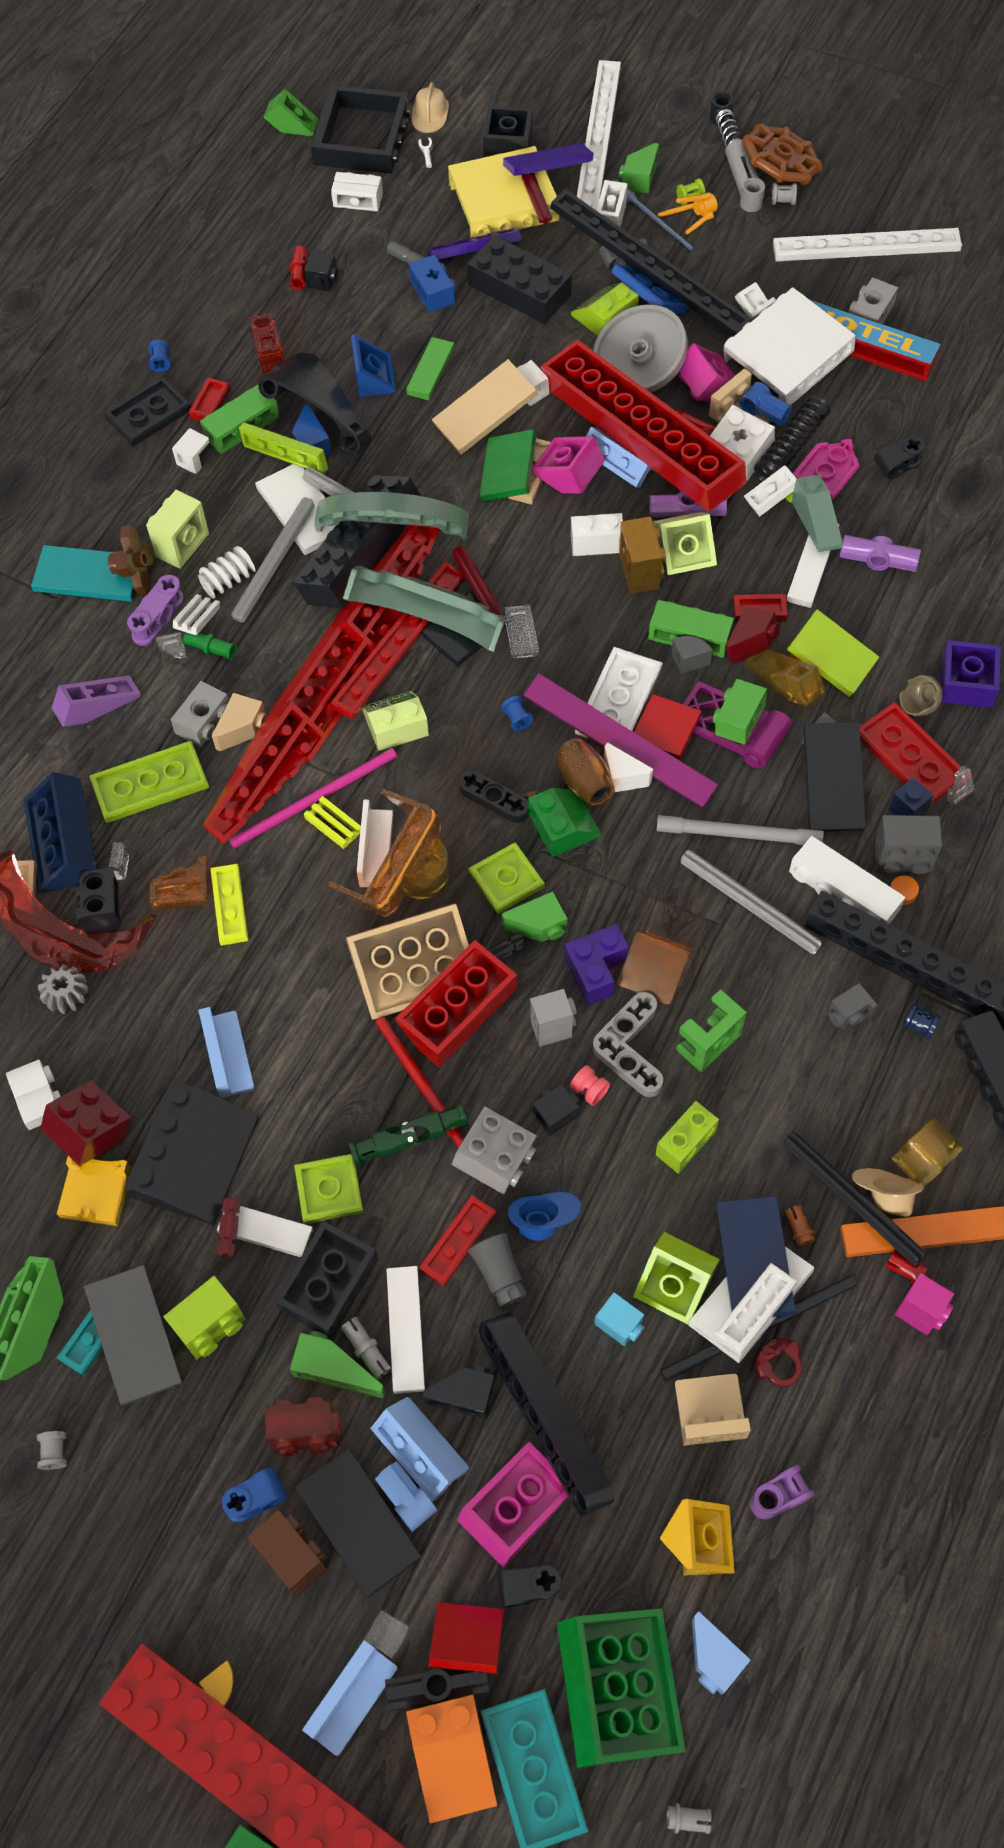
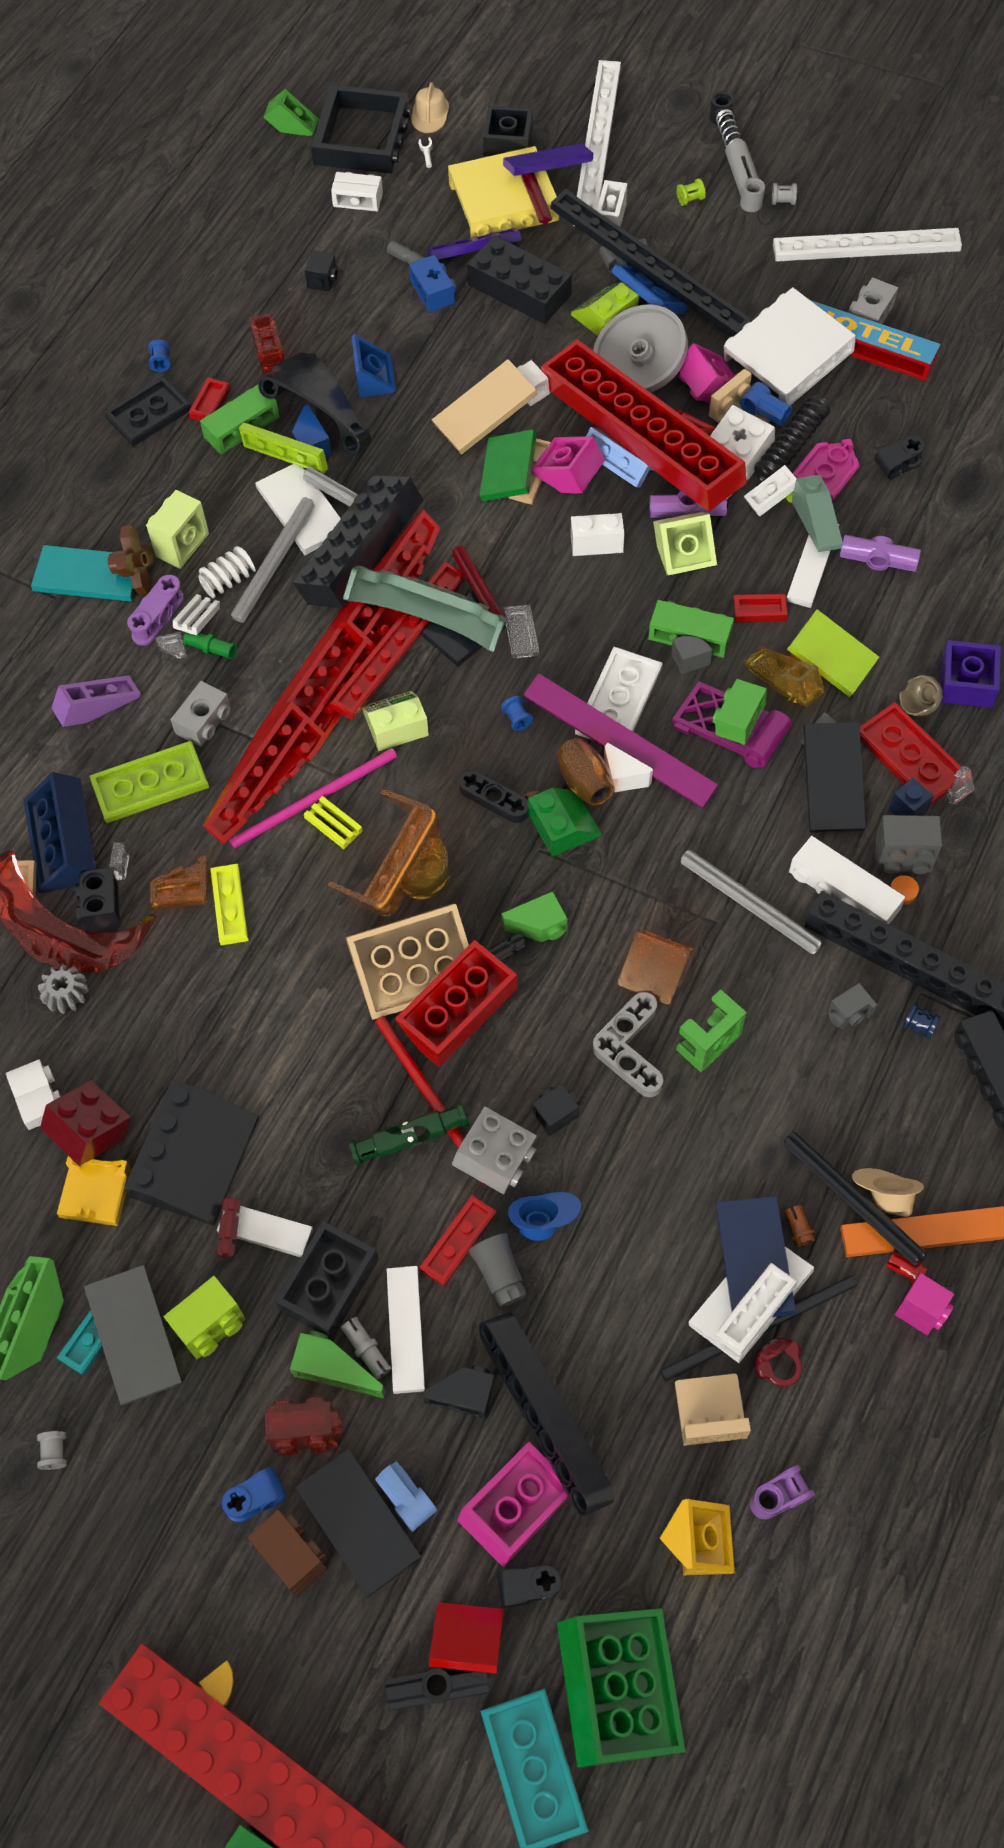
white panel [172,428,209,474] -> none
light blue panel [199,1007,254,1098] -> none
tan slope [212,693,267,751] -> none
red pin [290,246,308,290] -> none
lime tile [294,1154,363,1225] -> none
light blue panel [302,1640,398,1756] -> none
sand green windscreen [314,492,469,542] -> none
white panel [357,799,393,888] -> none
clear tile [364,1610,410,1659] -> none
light blue panel [370,1397,469,1502] -> none
bright green tile [406,337,455,401] -> none
orange slope [406,1695,497,1823] -> none
lime tile [468,842,545,914] -> none
light grey brick [530,989,577,1047] -> none
dark purple brick [564,924,629,1006] -> none
coral wheel [569,1065,611,1106] -> none
medium azure brick [595,1292,645,1347] -> none
sand blue piece [614,180,694,251] -> none
bright green slope [619,143,659,194] -> none
pearl gold brick [619,517,666,594] -> none
lime slope [633,1232,720,1325] -> none
red tile [634,694,702,760] -> none
lime brick [656,1101,719,1174] -> none
light orange plant [657,192,717,235] -> none
light grey piece [657,815,824,845] -> none
light grey pin [667,1803,711,1834] -> none
light blue slope [692,1611,750,1695] -> none
dark red slope [725,607,780,664] -> none
white bracket [735,282,776,320] -> none
dark orange plate [742,123,822,185] -> none
clear yellow brick [891,1117,963,1186] -> none

